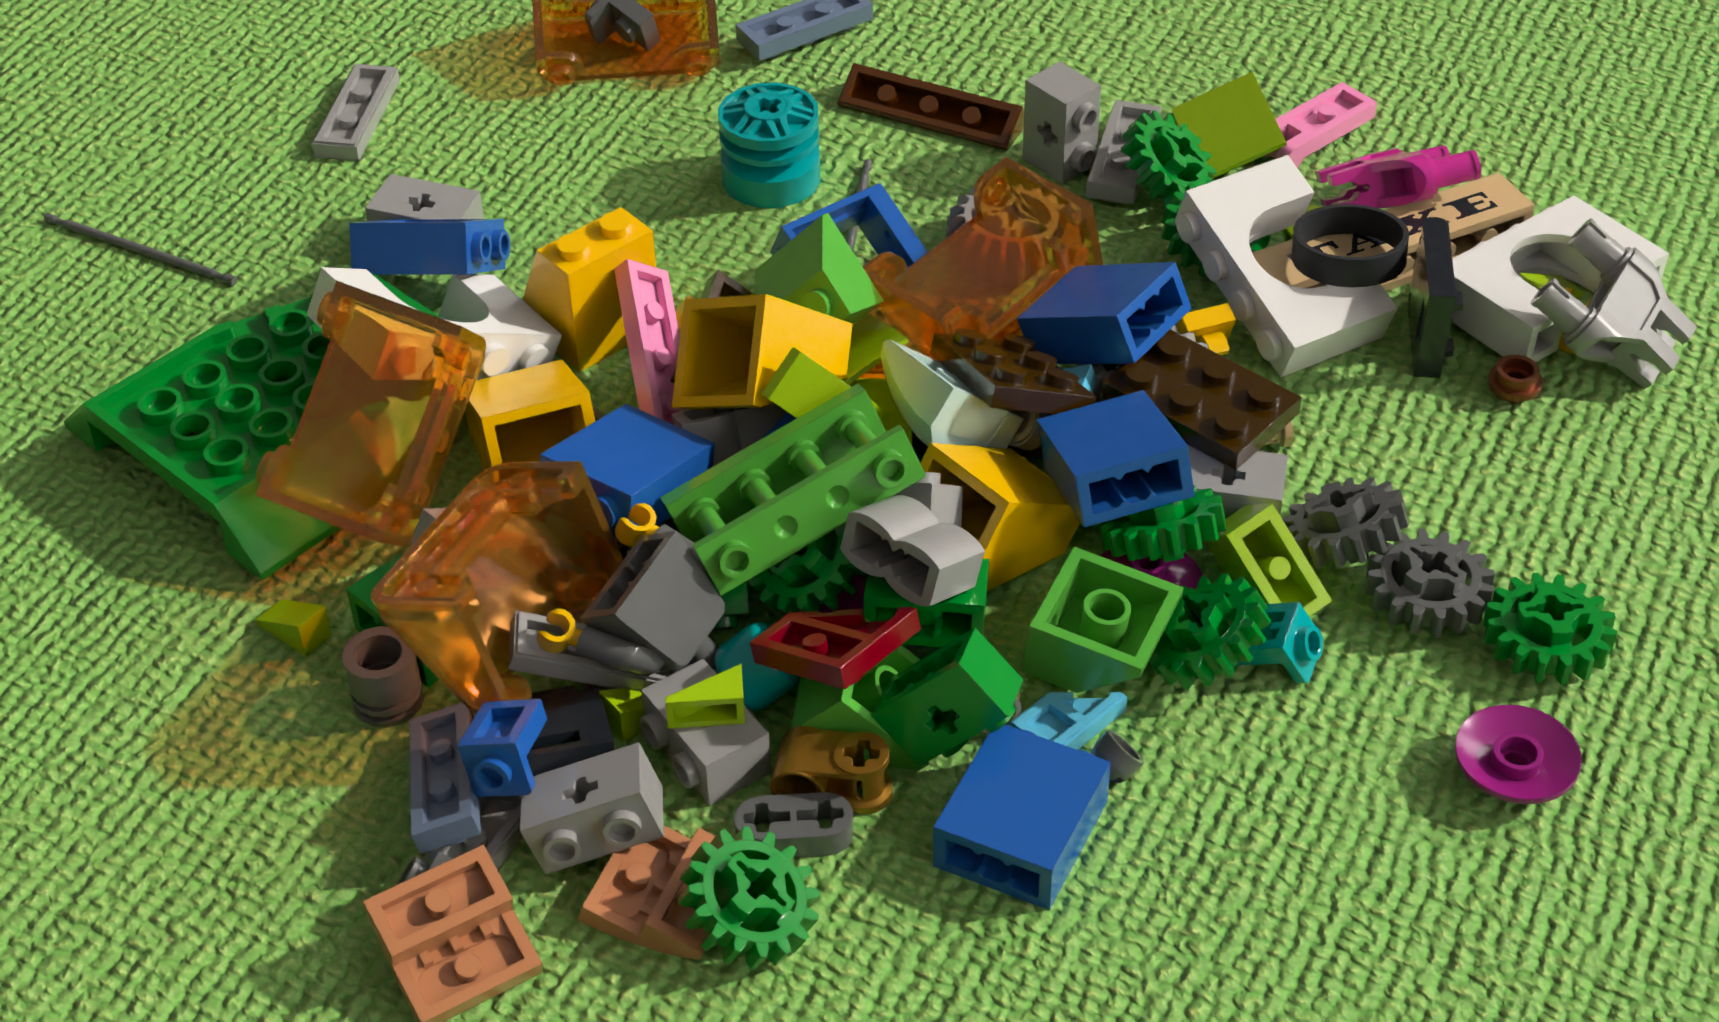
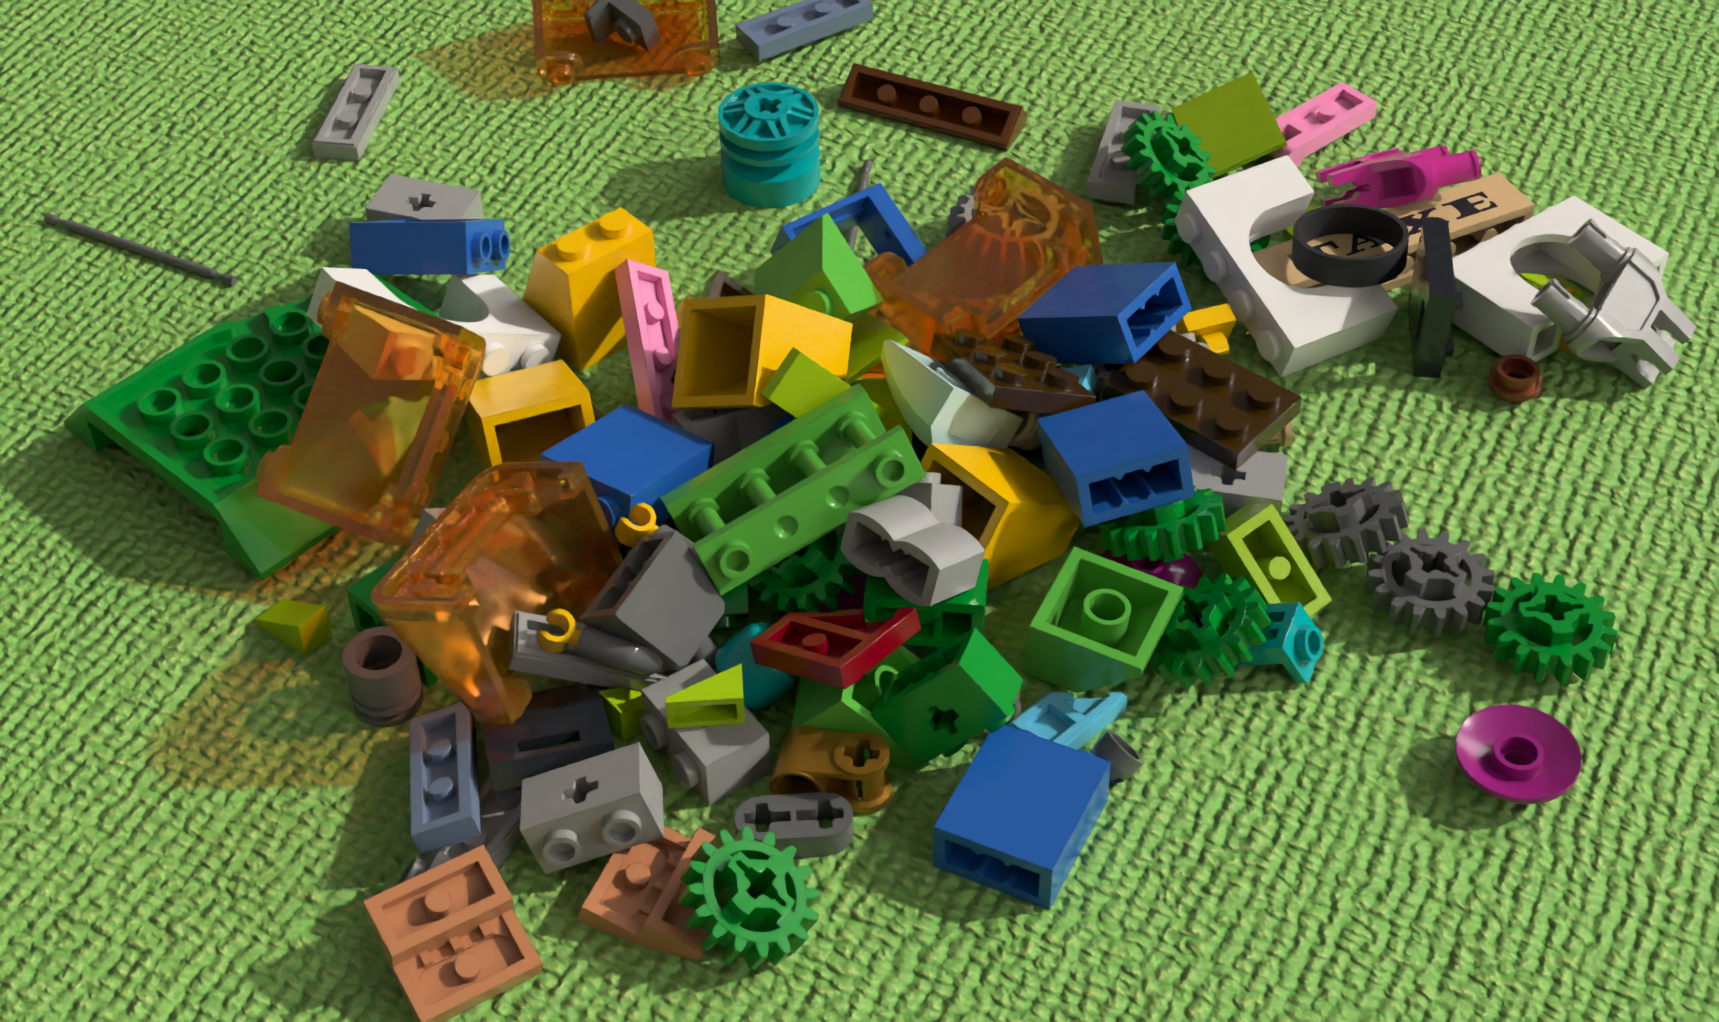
blue bracket [457,699,547,797] -> none
light grey brick [1022,61,1101,184] -> none

